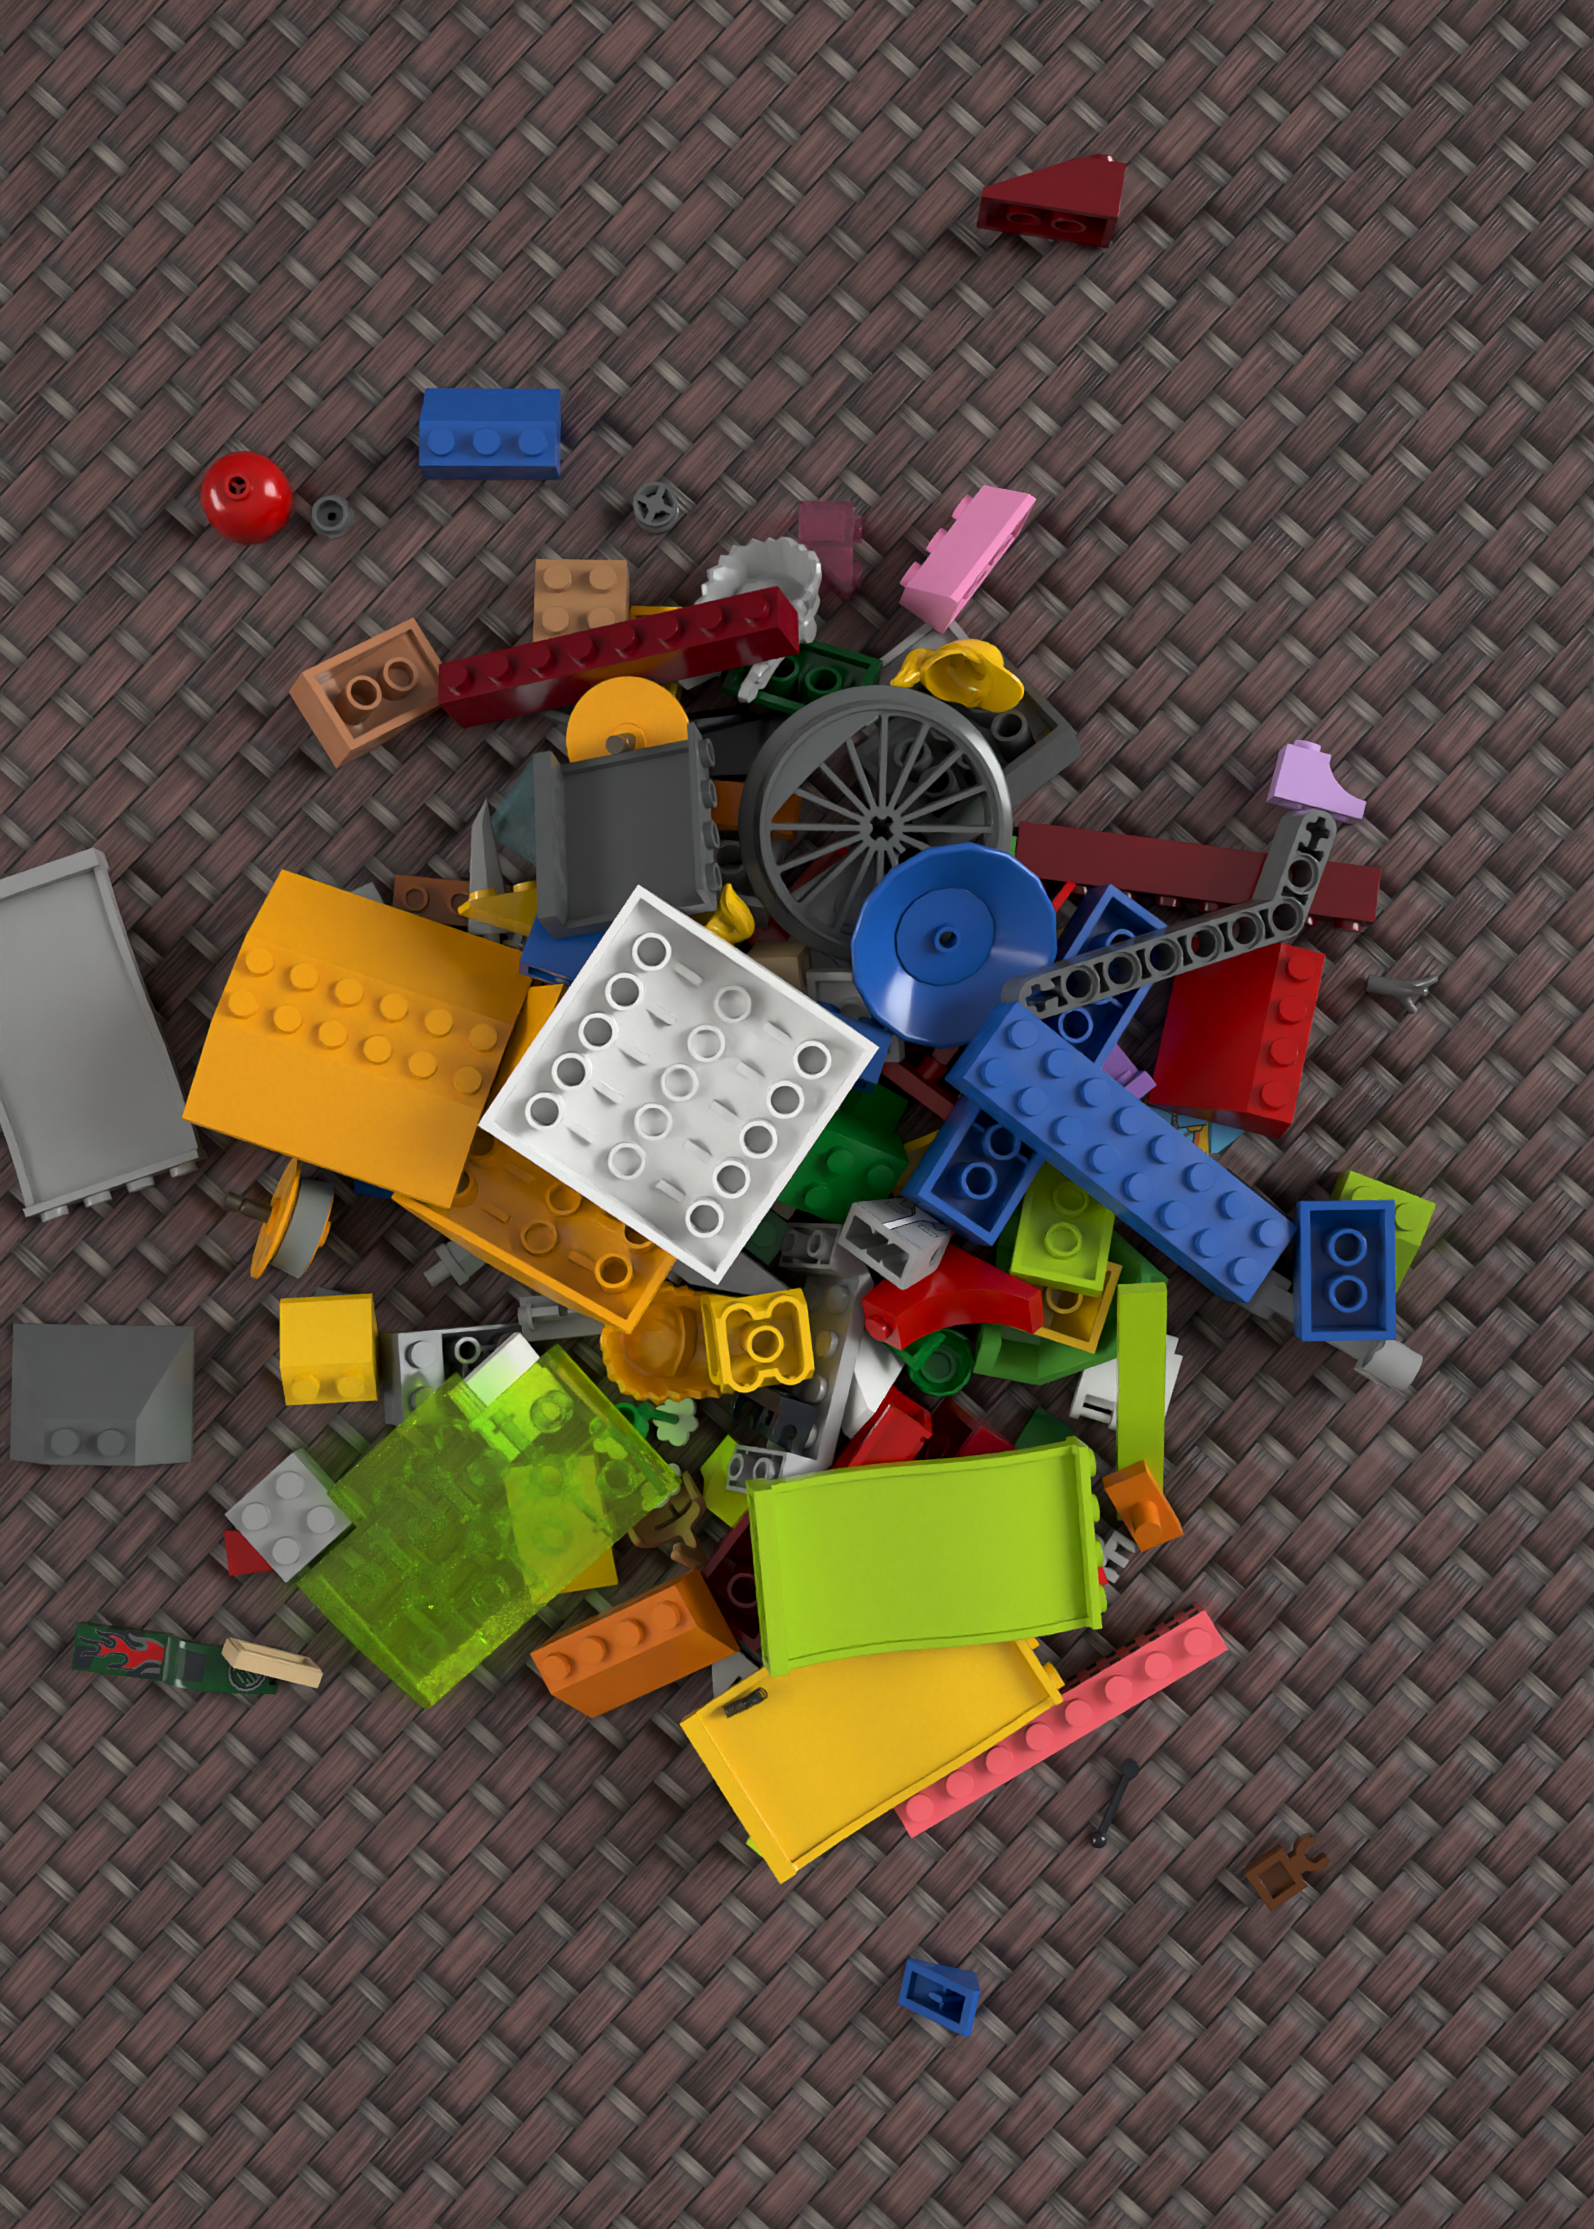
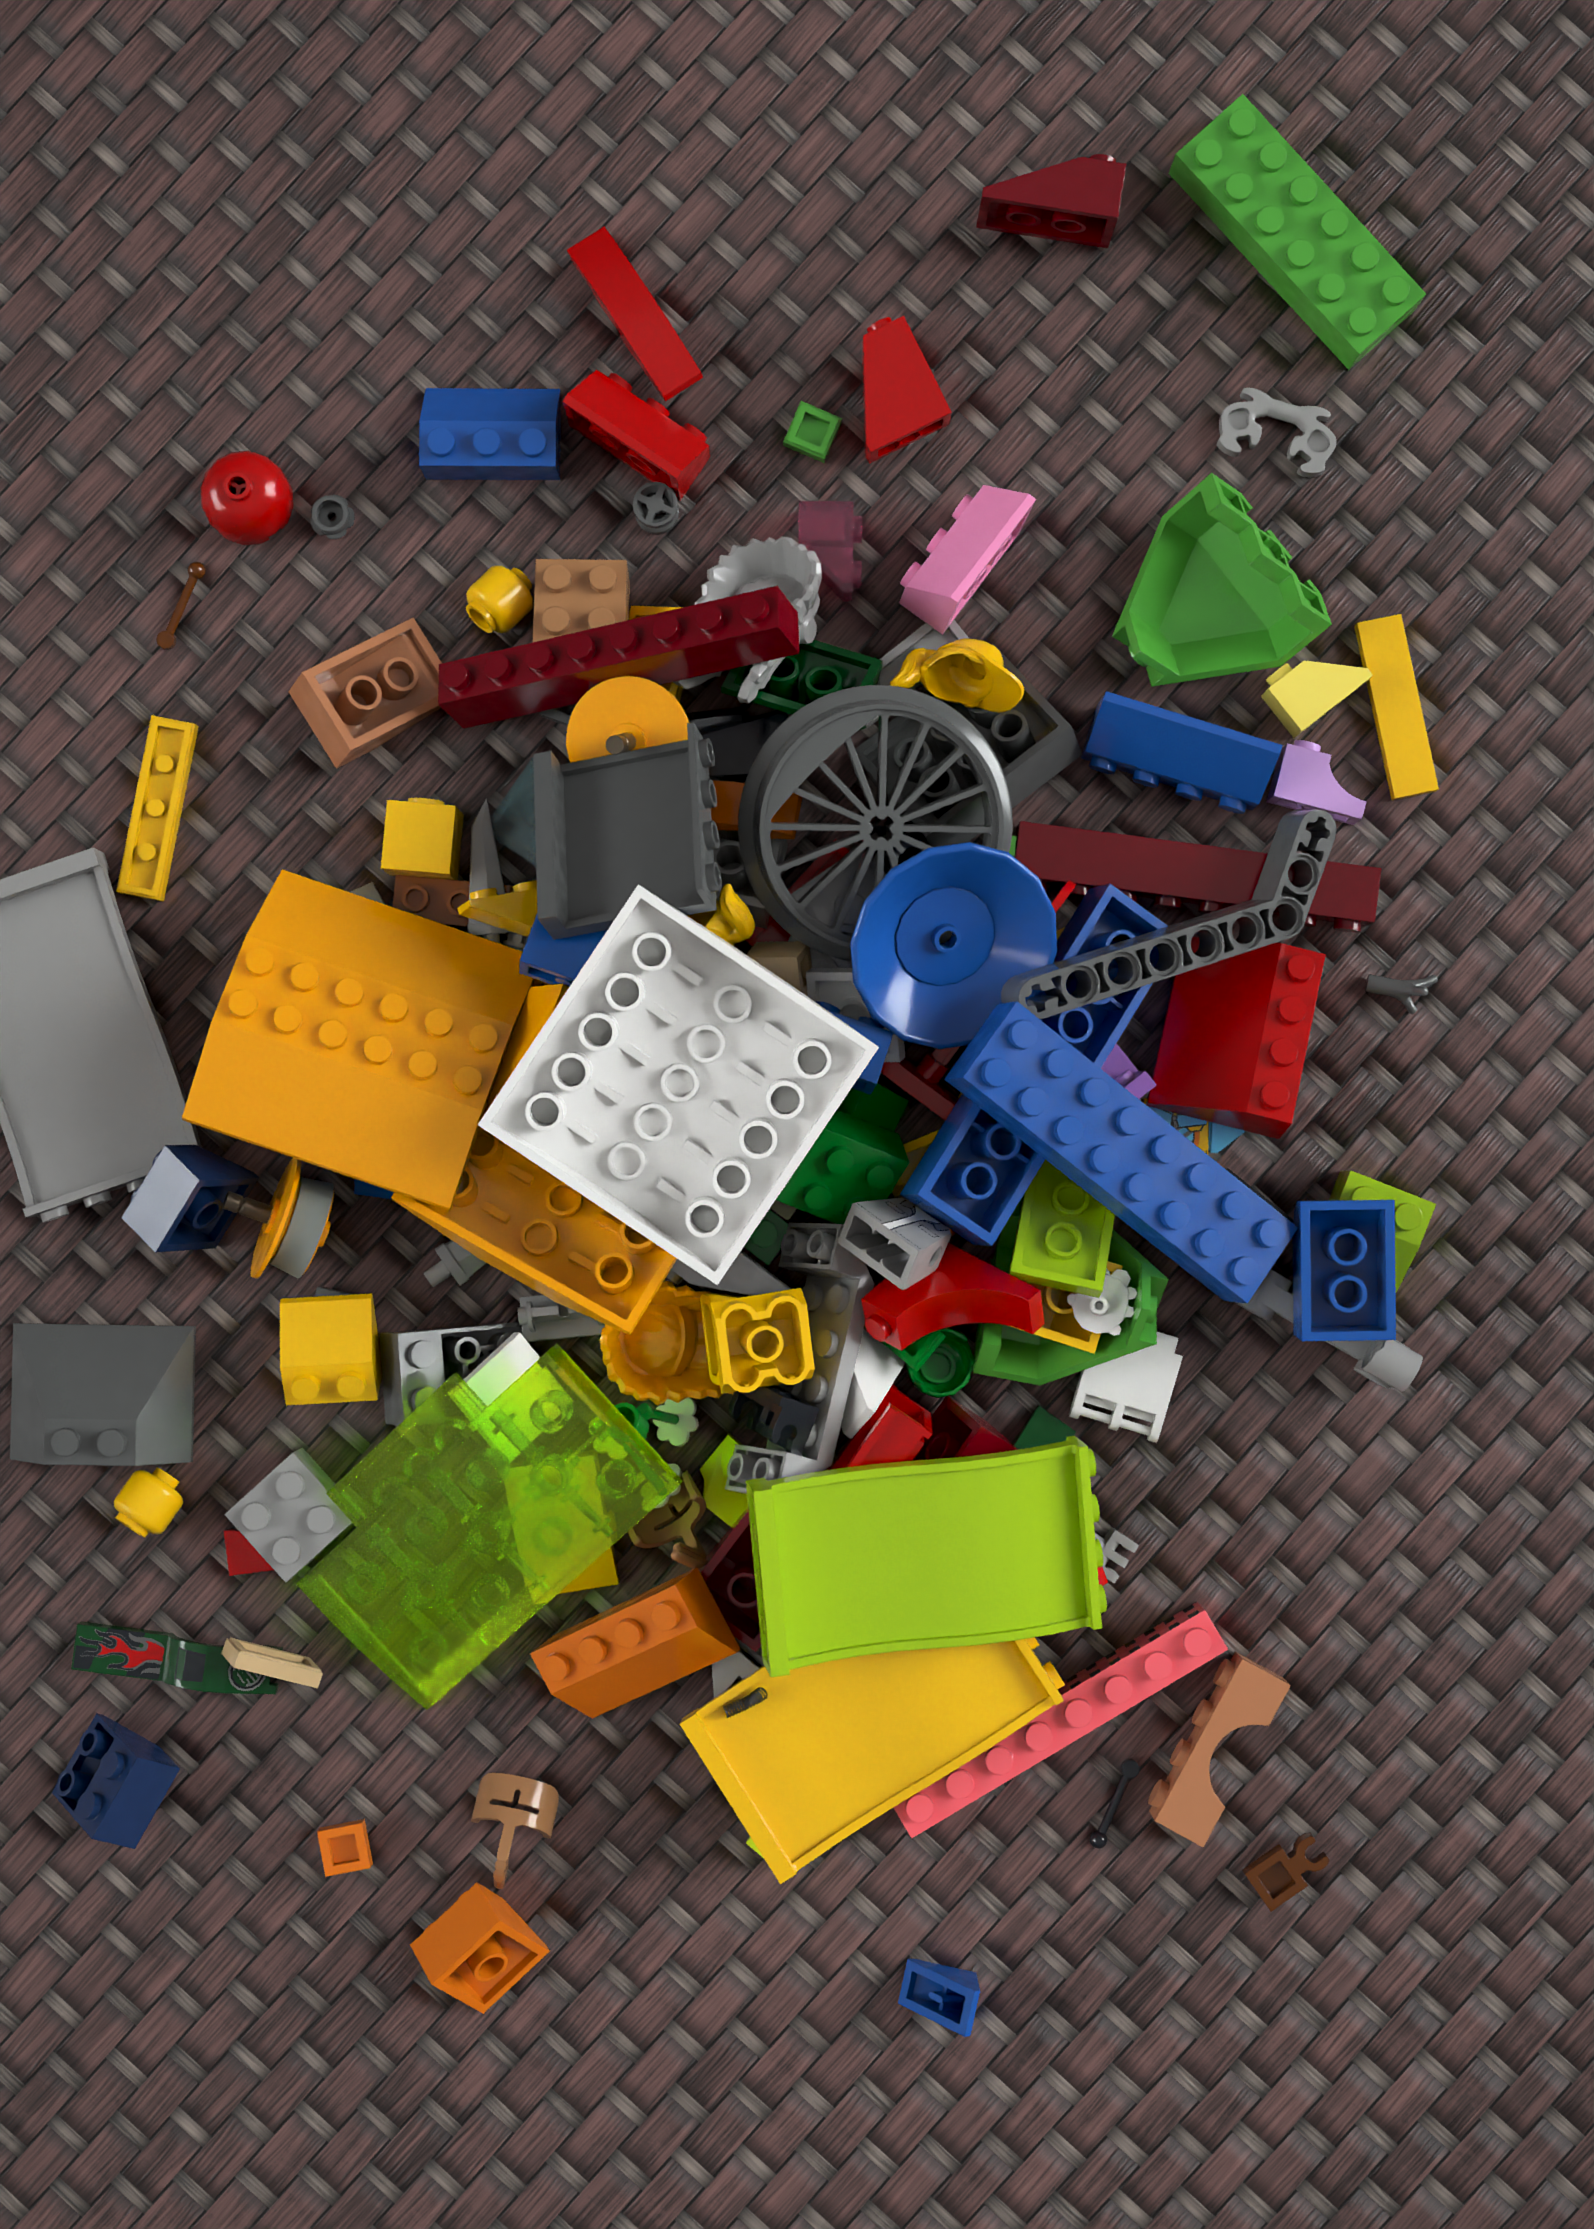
orange tile [1102,1460,1183,1552] -> none
lime tile [1115,1282,1167,1521] -> none
none -> dark blue slope [52,1713,180,1849]
none -> yellow head [114,1467,183,1538]
none -> yellow tile [116,715,199,902]
none -> dark blue slope [121,1145,259,1253]
none -> reddish brown hinge [156,562,206,650]
none -> orange plate [317,1819,373,1877]
none -> yellow head [381,798,464,880]
none -> orange slope [410,1882,550,2014]
none -> yellow head [466,566,533,633]
none -> medium nougat helmet [471,1773,559,1889]
none -> red slope [562,369,710,501]
none -> red slope [567,226,703,402]
none -> bright green tile [783,401,842,463]
none -> red slope [862,316,952,464]
none -> white piece [1067,1268,1137,1336]
none -> blue slope [1081,691,1283,814]
none -> bright green panel [1112,473,1332,687]
none -> nougat arch [1148,1652,1291,1847]
none -> bright green brick [1169,94,1426,370]
none -> light grey helmet [1216,388,1336,478]
none -> light yellow slope [1261,660,1373,738]
none -> yellow tile [1354,614,1439,801]

